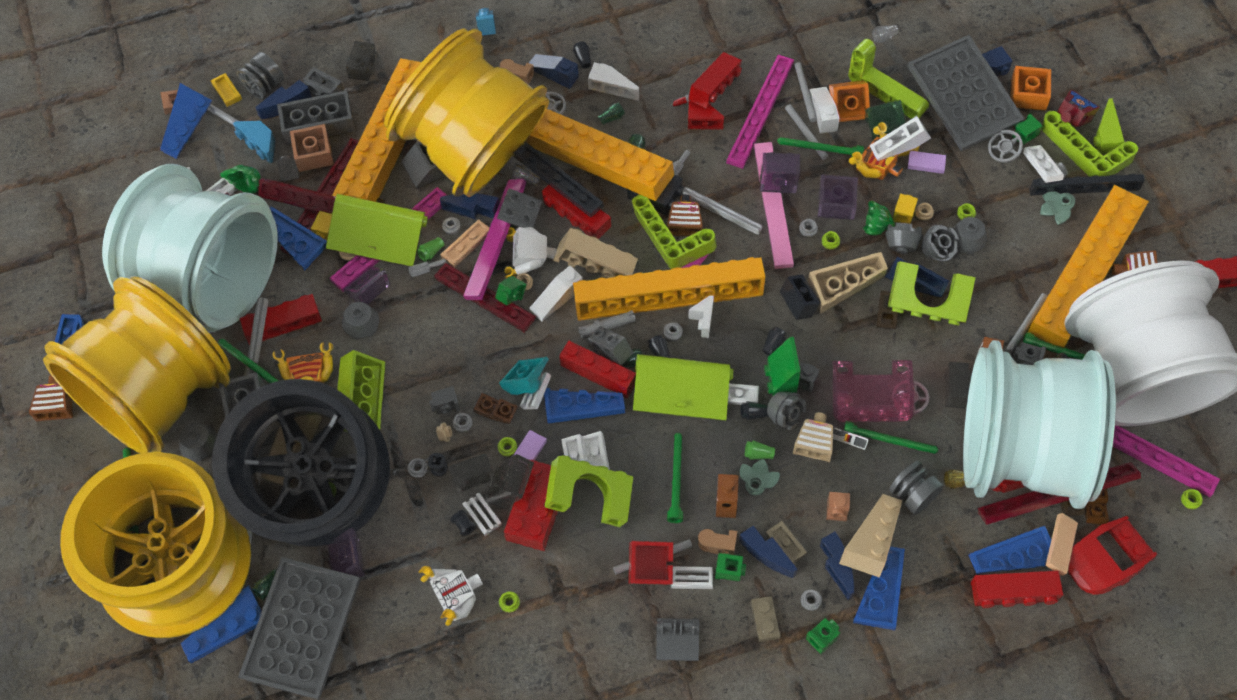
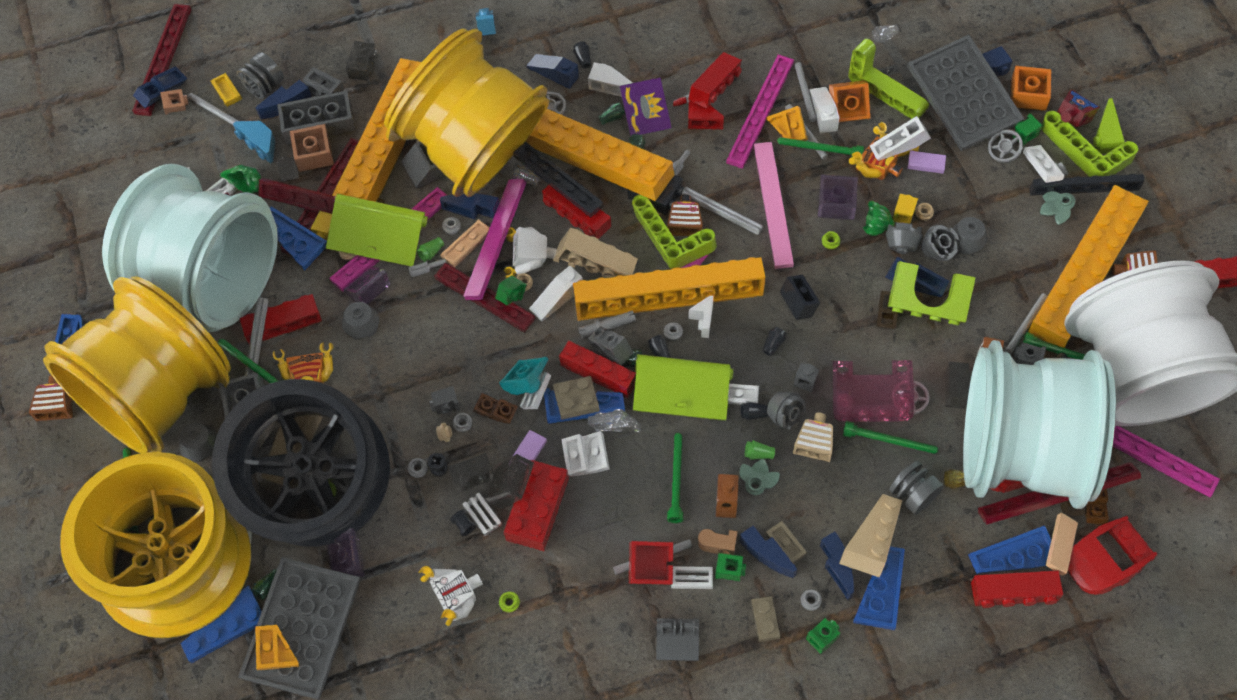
blue wing [160,83,212,159] -> none
lime slope [337,350,385,432] -> none
dark grey hinge [497,188,543,228] -> none
lime plate [498,437,517,457] -> none
medium nougat leg [500,59,534,84] -> none
lime arch [545,455,633,527] -> none
clear purple brick [760,152,800,193] -> none
green slope [764,337,800,397] -> none
light grey plate [799,219,818,237] -> none
tan wedge [807,252,888,314] -> none
nougat brick [826,492,850,521] -> none
sticker [833,428,868,450] -> none
clear green slope [865,100,906,140] -> none
lime plate [957,203,976,220] -> none
lime plate [1181,489,1203,509] -> none
none -> dark red tile [132,4,192,116]
none -> dark blue slope [133,66,188,108]
none -> light orange wing [255,625,299,671]
none -> dark tan plate [553,376,600,420]
none -> clear wing [588,409,641,432]
none -> dark purple sticker [619,78,672,137]
none -> light orange wing [767,106,808,141]

